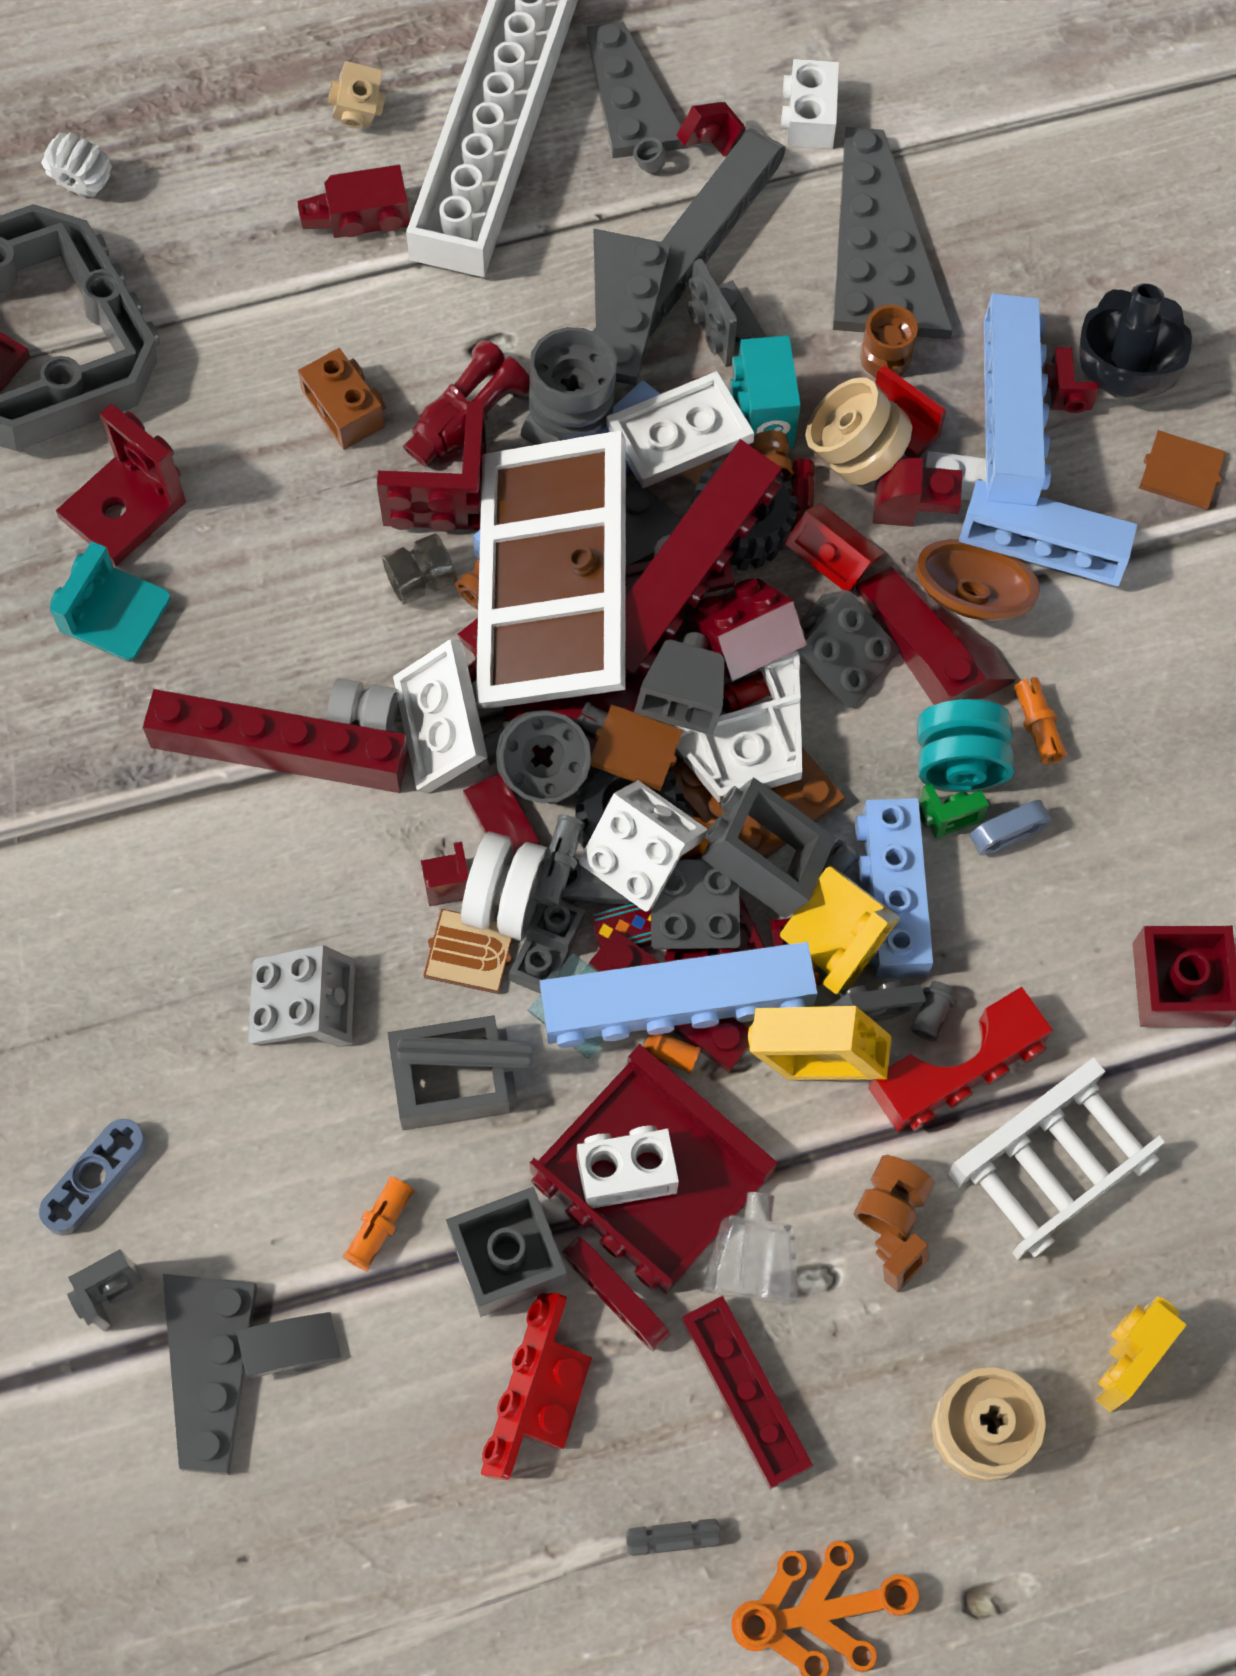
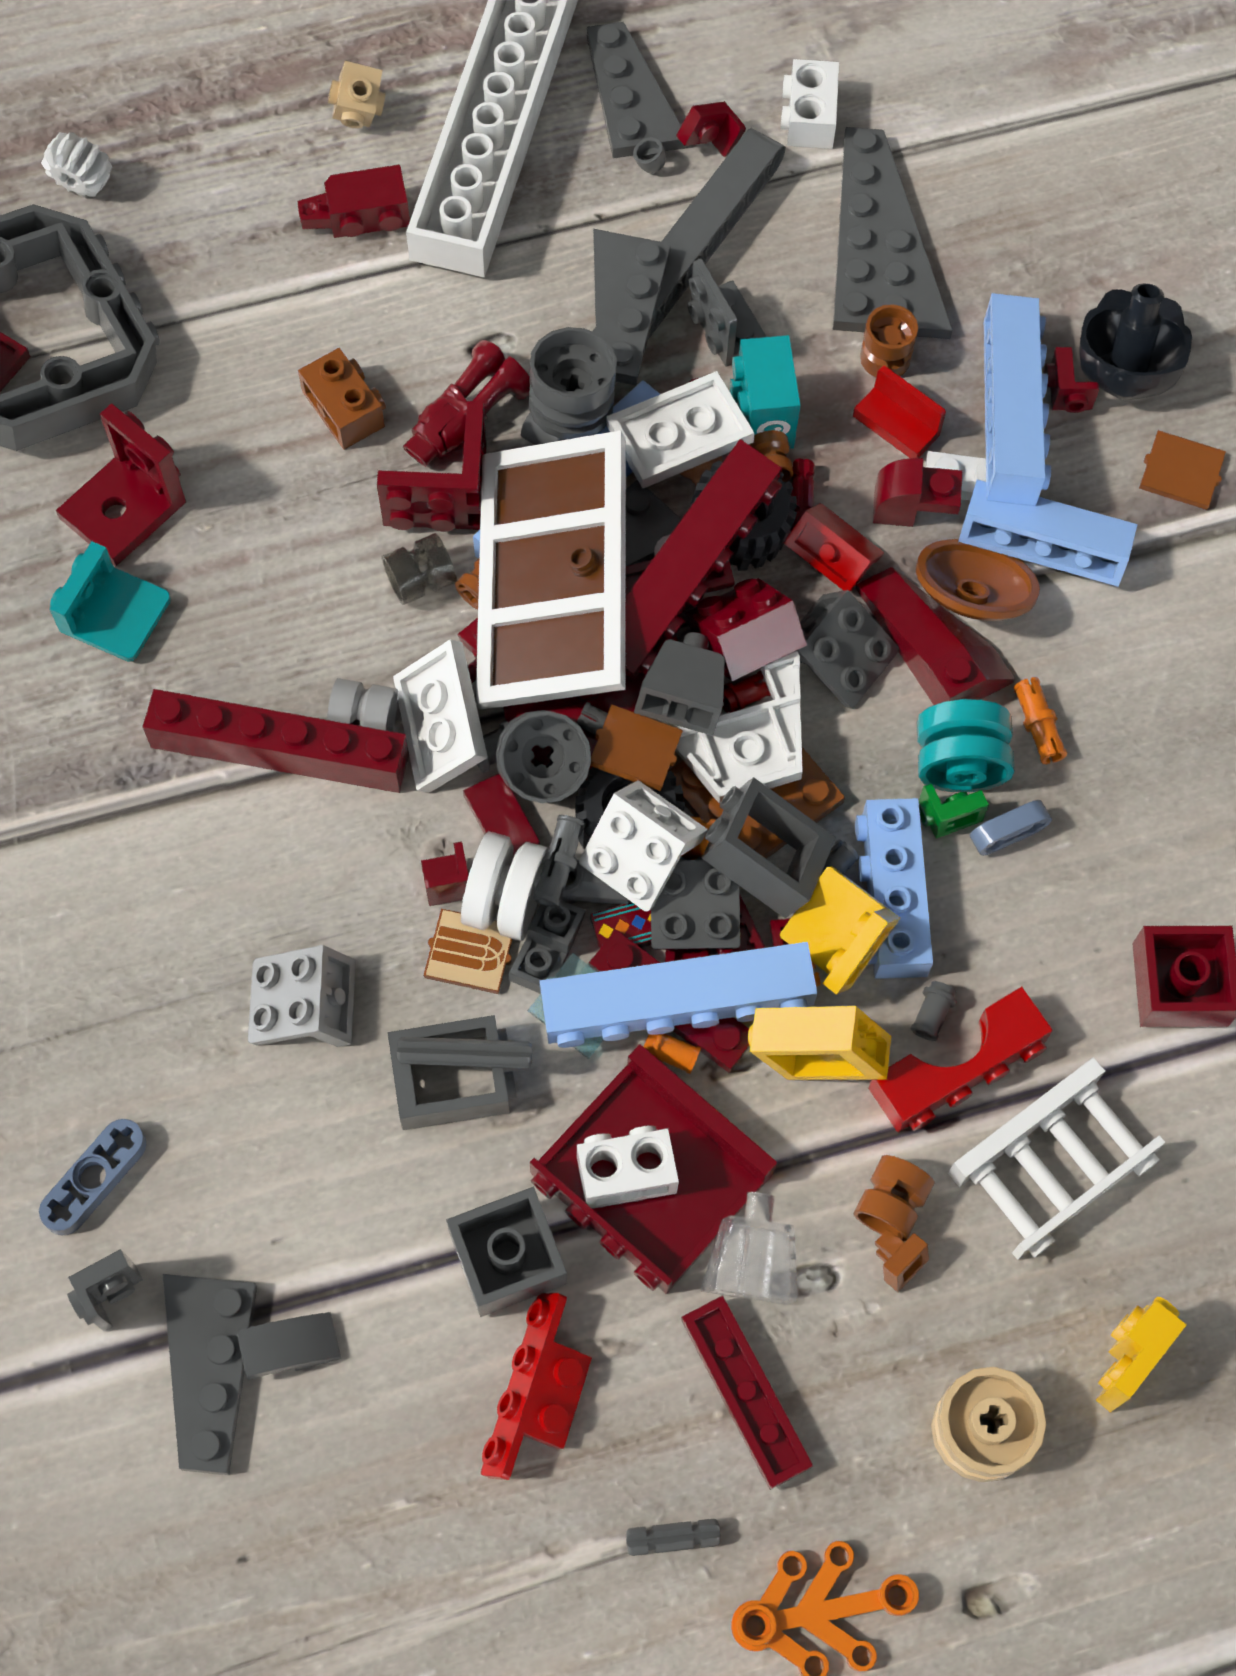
orange pin [342,1176,415,1272] -> none
dark red beam [561,1236,671,1352] -> none
tan wheel [805,377,912,485] -> none
dark grey wing [830,981,926,1021] -> none

